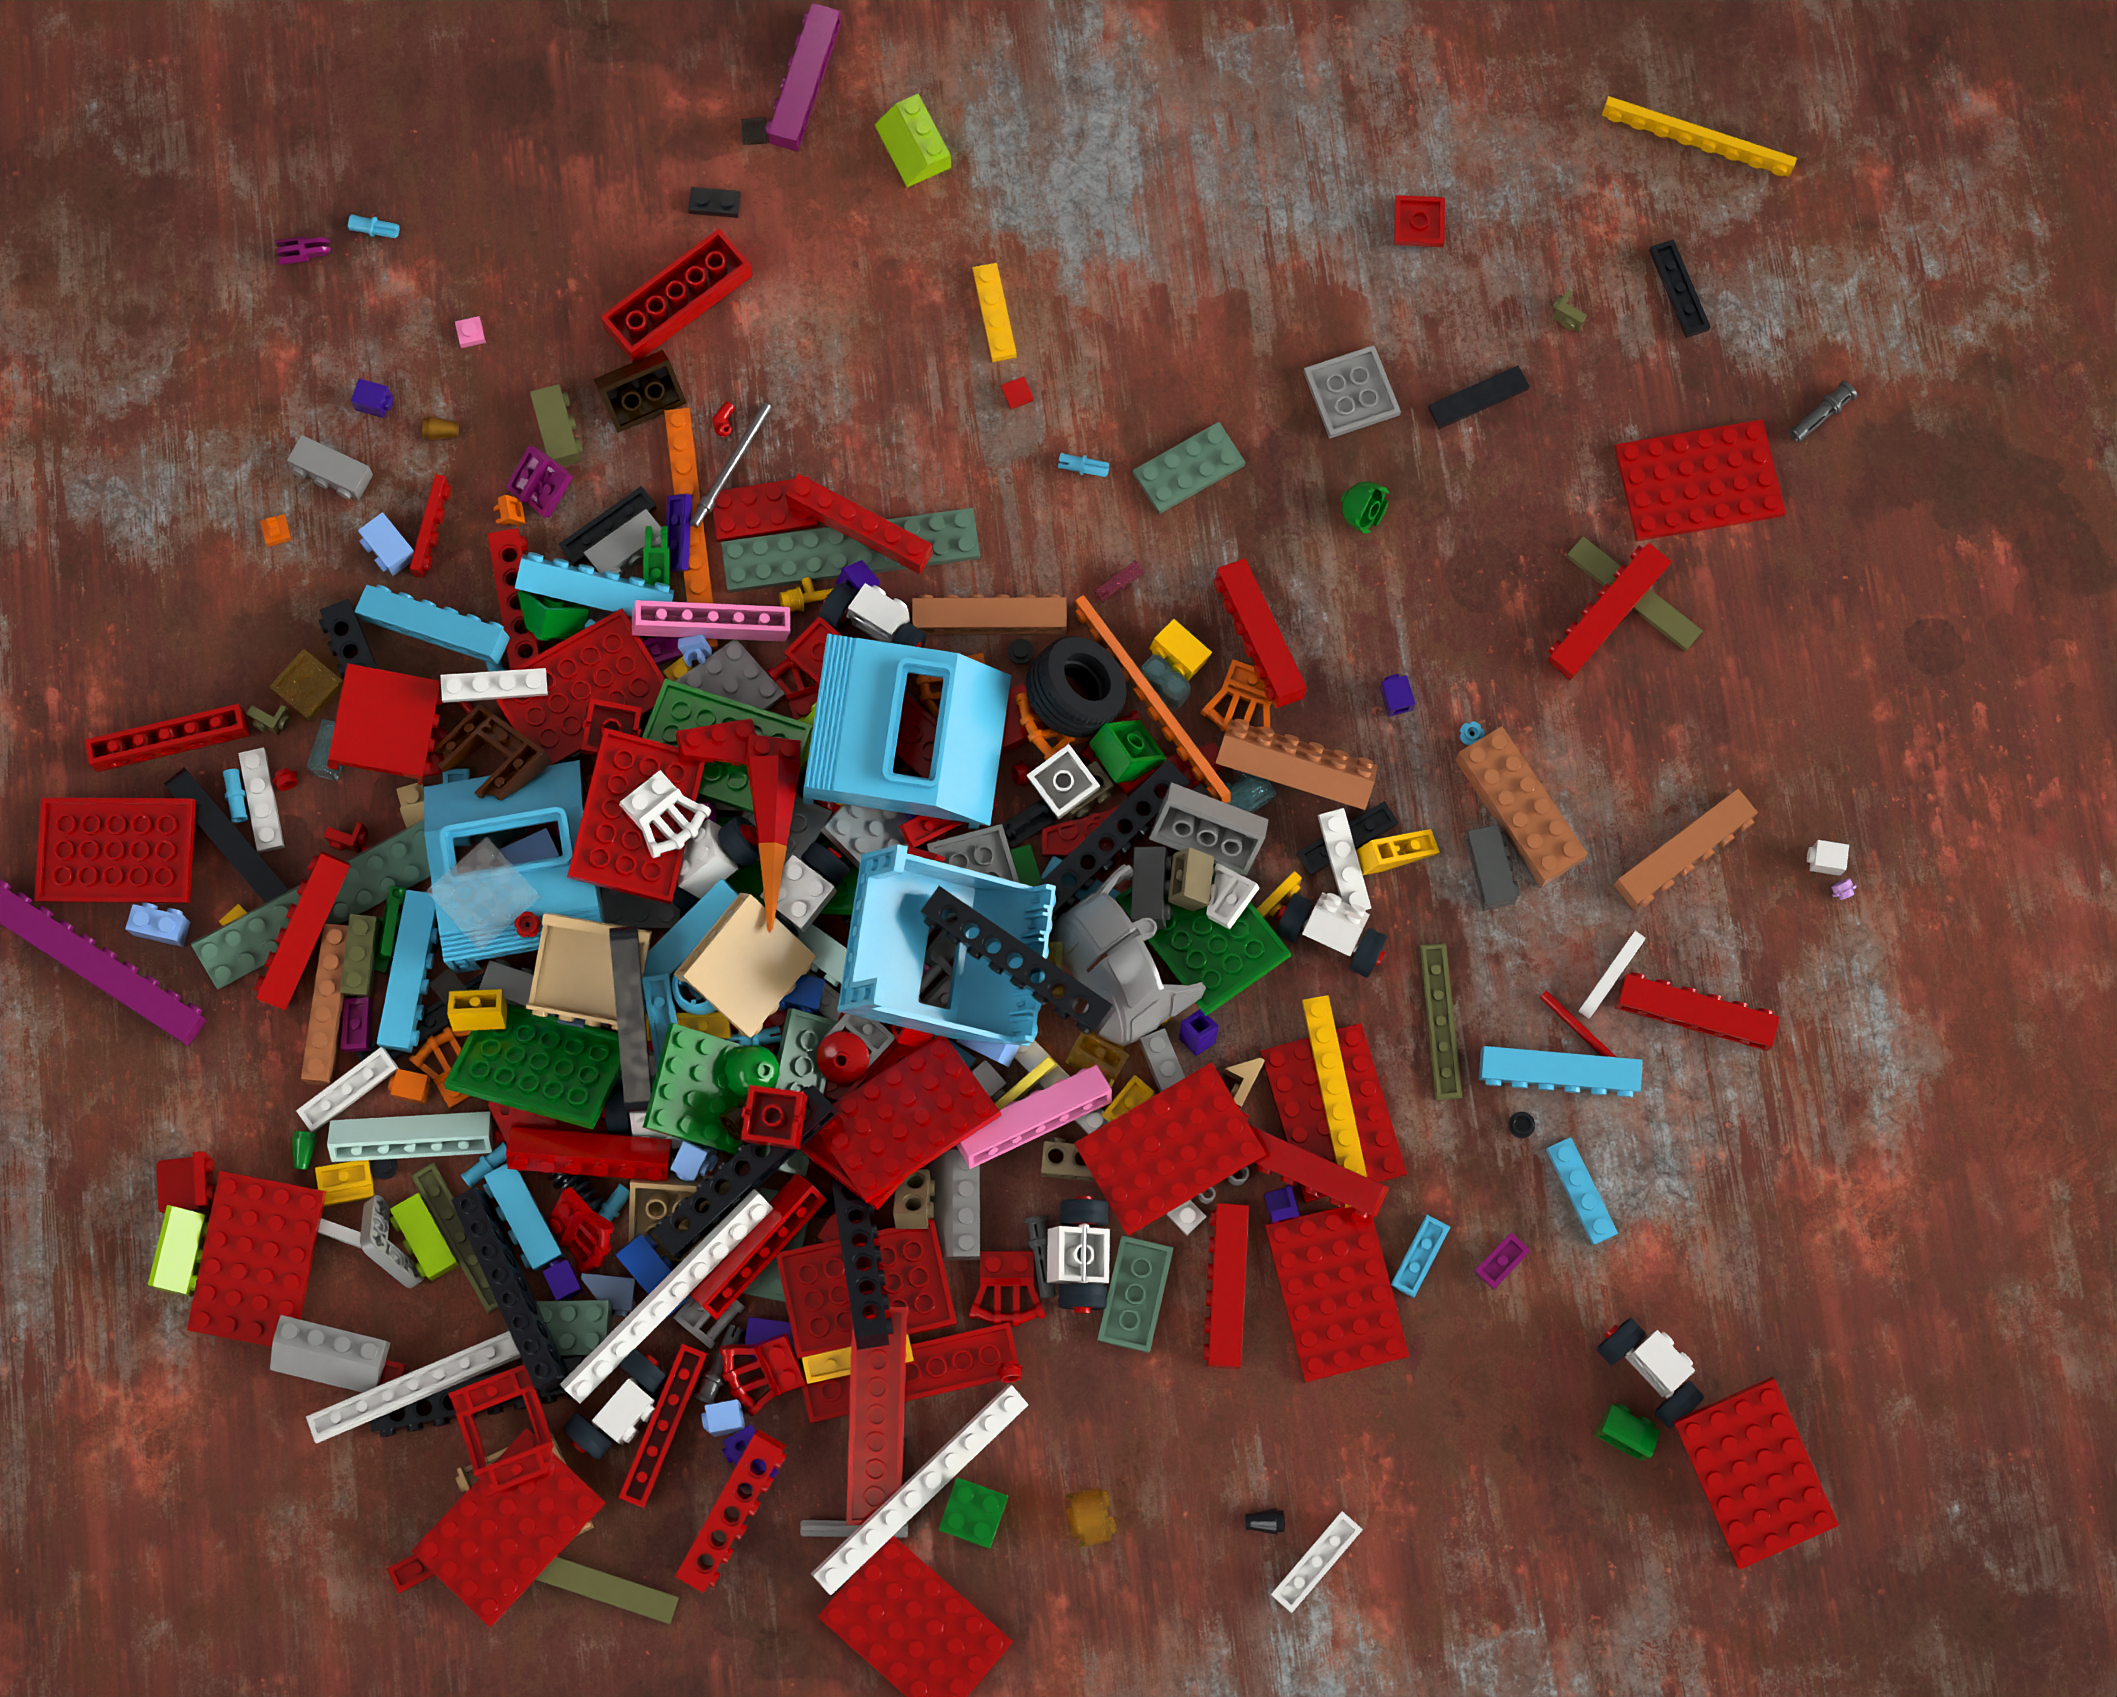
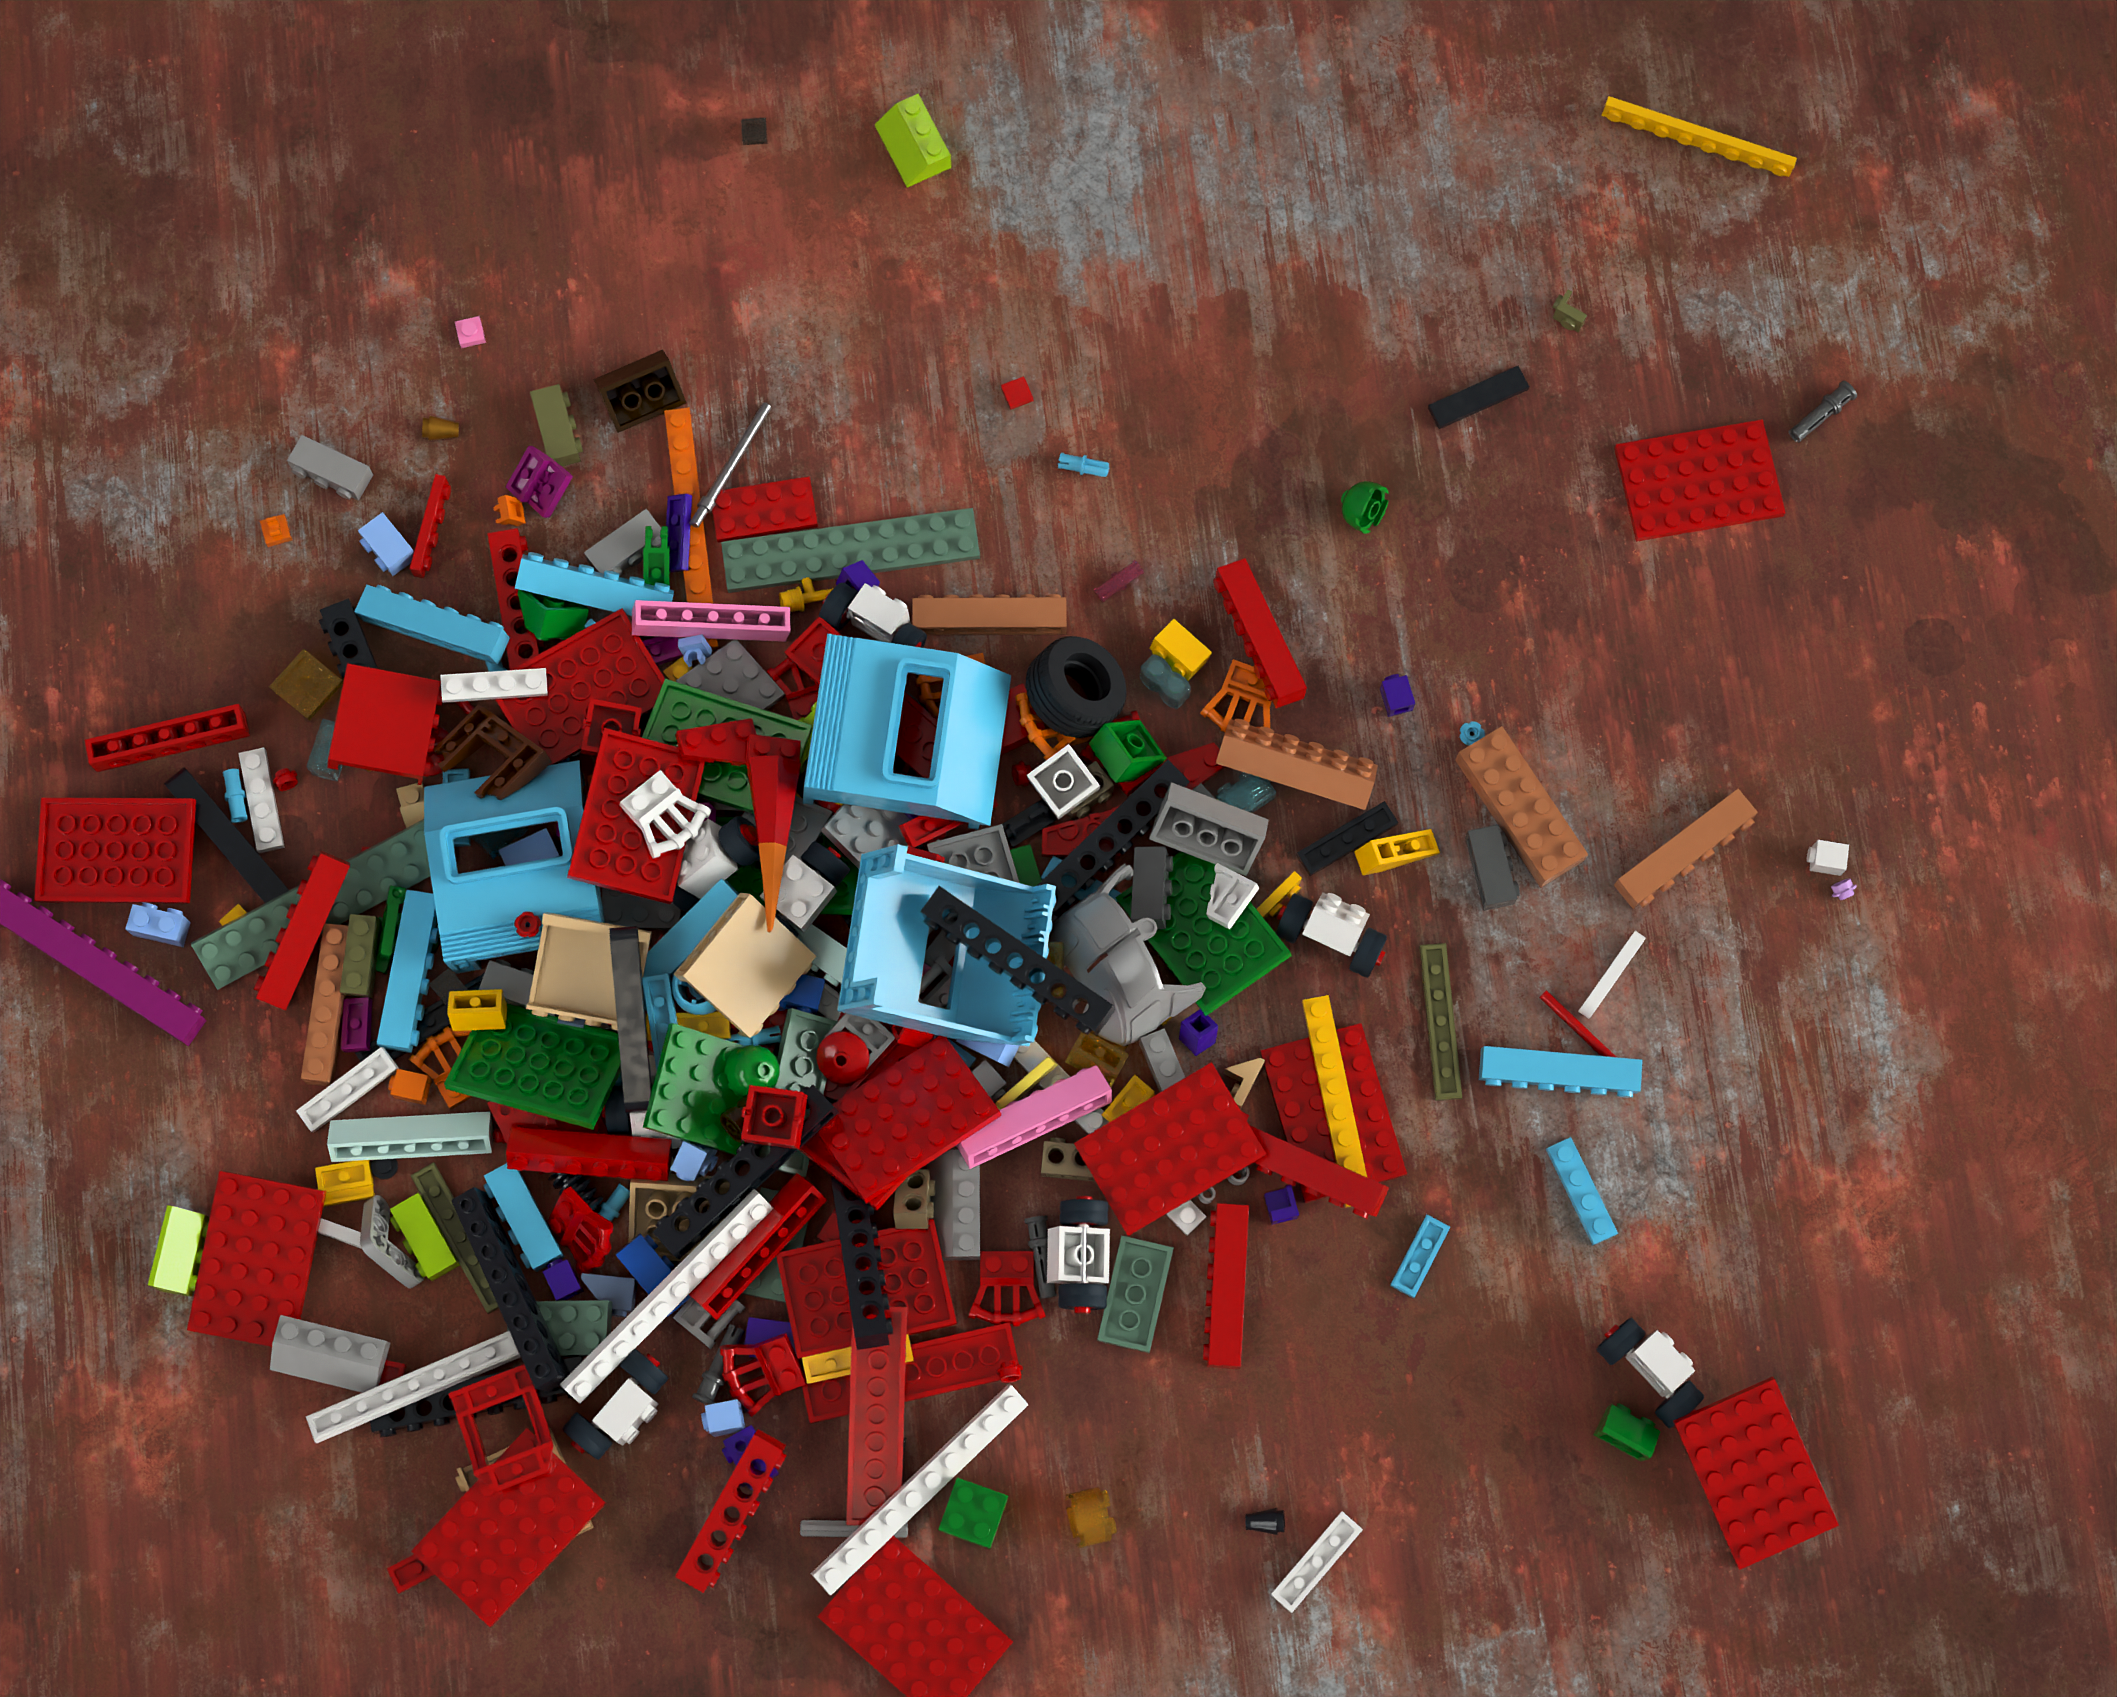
red bracket [156,1151,215,1214] -> none
olive bracket [246,705,291,735] -> none
magenta arm [275,236,331,265] -> none
green cone [291,1130,318,1170] -> none
red bracket [324,822,368,853] -> none
medium azure axle [348,214,399,238] -> none
dark purple brick [351,379,393,418] -> none
clear plate [426,837,541,951] -> none
medium azure pin [461,1142,507,1188] -> none
olive tile [536,1557,679,1624] -> none
black plate [559,486,657,567] -> none
red brick [600,228,753,362] -> none
red brick [618,1344,708,1509] -> none
black plate [688,187,741,218] -> none
red arm [712,401,736,438] -> none
magenta brick [766,3,841,151] -> none
red brick [785,473,933,575] -> none
black plate [814,1192,836,1218] -> none
yellow plate [972,263,1017,362] -> none
black plate [1008,639,1033,665] -> none
orange plate [1074,595,1231,803] -> none
sand green plate [1133,422,1245,514] -> none
dark tan brick [1168,847,1214,911] -> none
red plate [1265,1206,1410,1383] -> none
light grey plate [1303,345,1401,439] -> none
white plate [1317,808,1371,910] -> none
red plate [1394,195,1445,247] -> none
magenta plate [1474,1232,1531,1290] -> none
black plate [1508,1112,1535,1138] -> none
red brick [1547,542,1672,681] -> none
olive tile [1566,536,1703,652] -> none
red brick [1615,972,1780,1051] -> none
black plate [1649,239,1711,338] -> none

